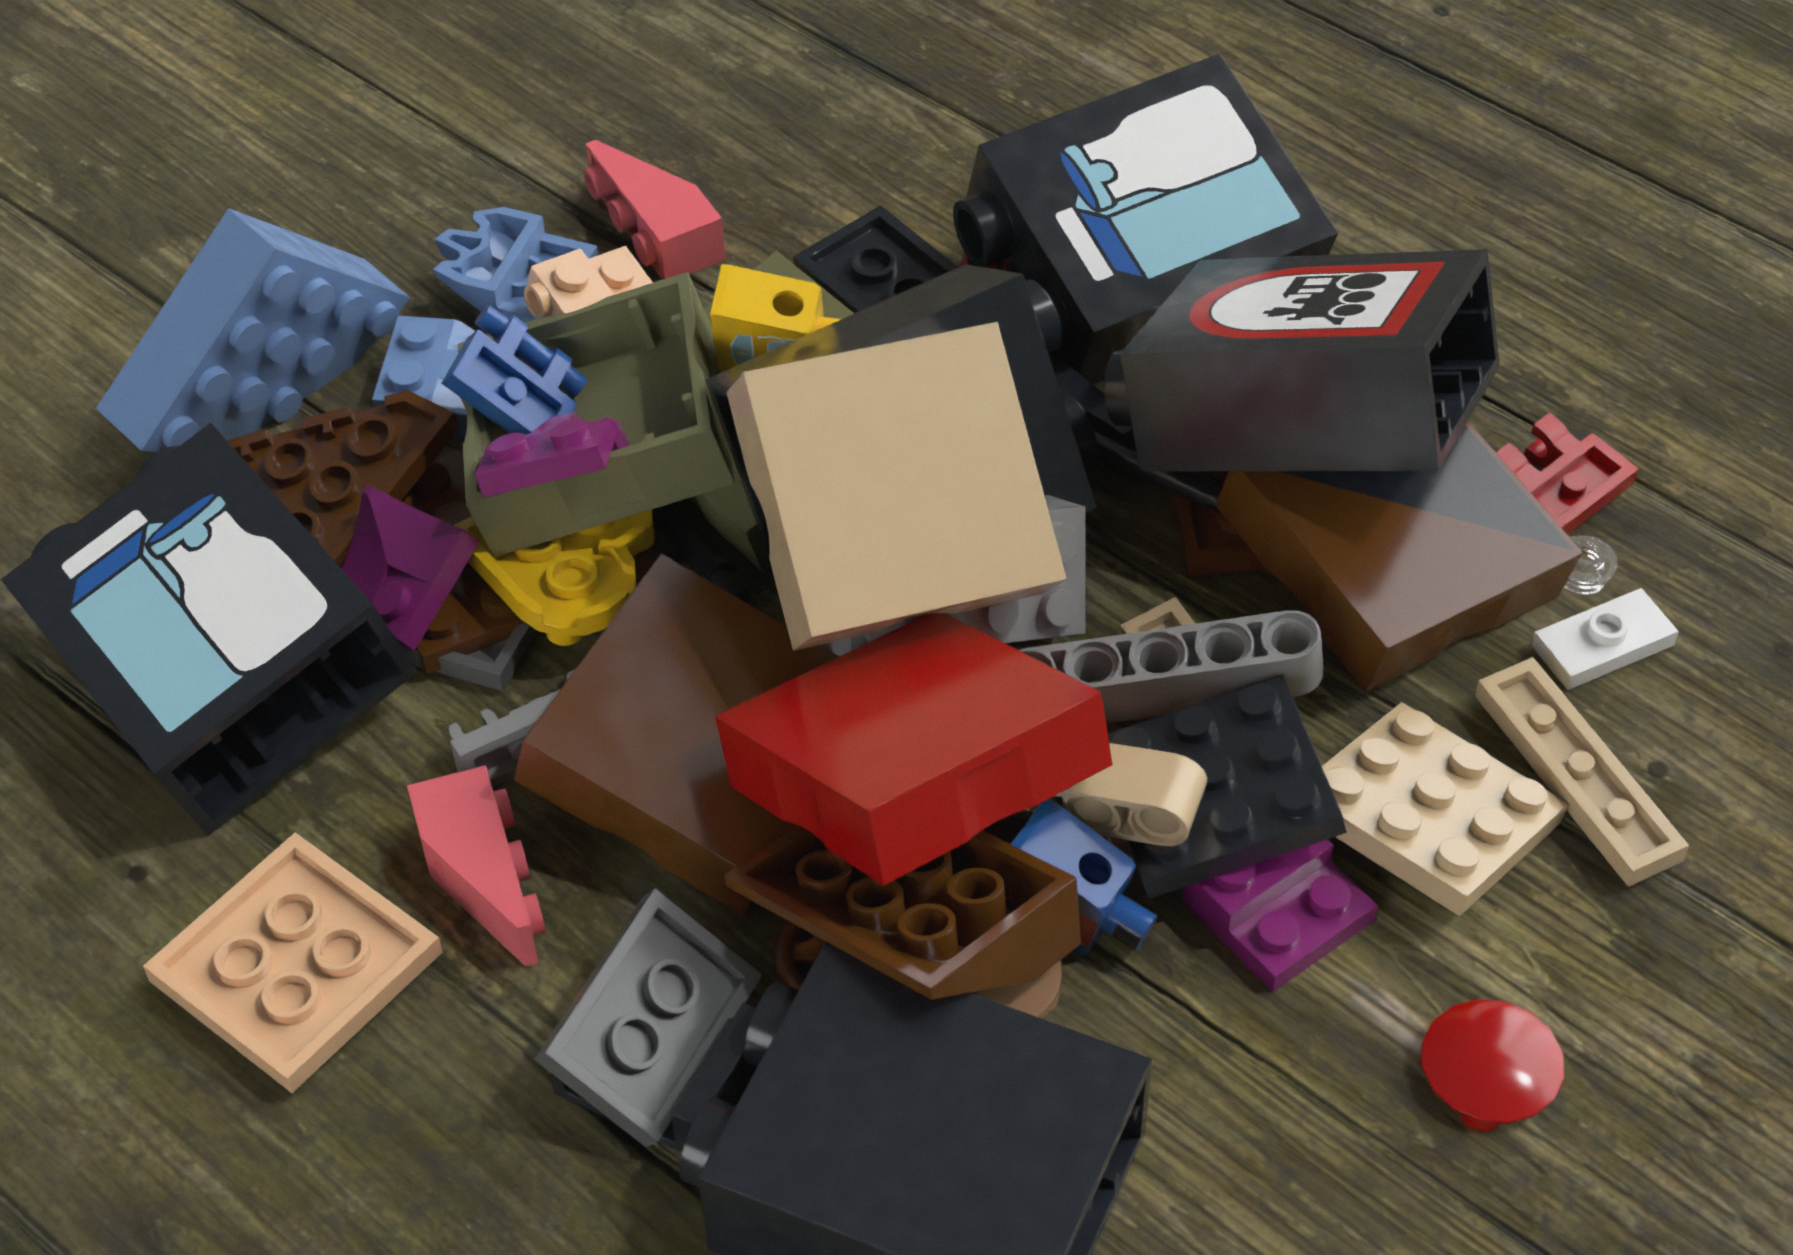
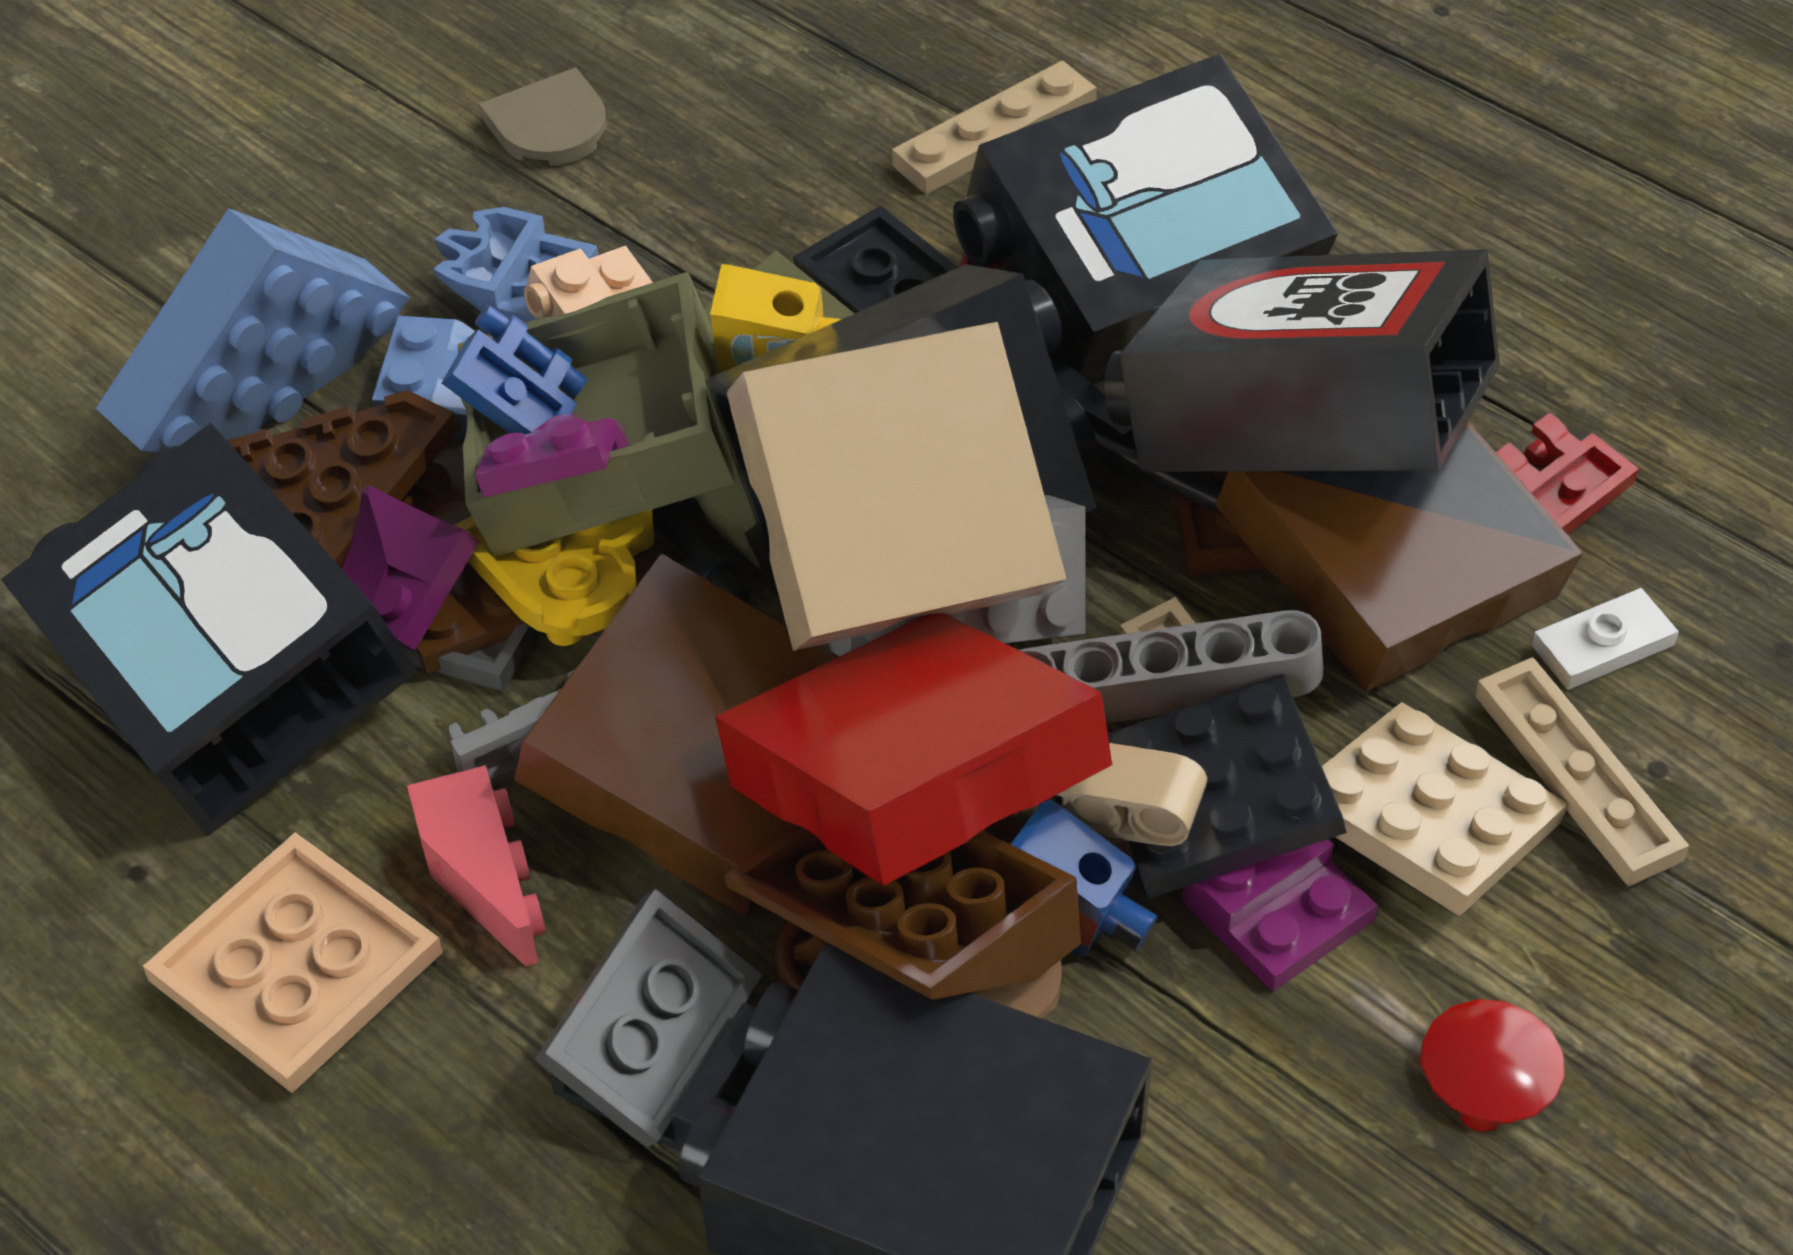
coral slope [583,140,726,280] -> none
clear plate [1564,536,1617,594] -> none
none -> dark tan tile [479,67,607,166]
none -> tan plate [892,60,1097,195]

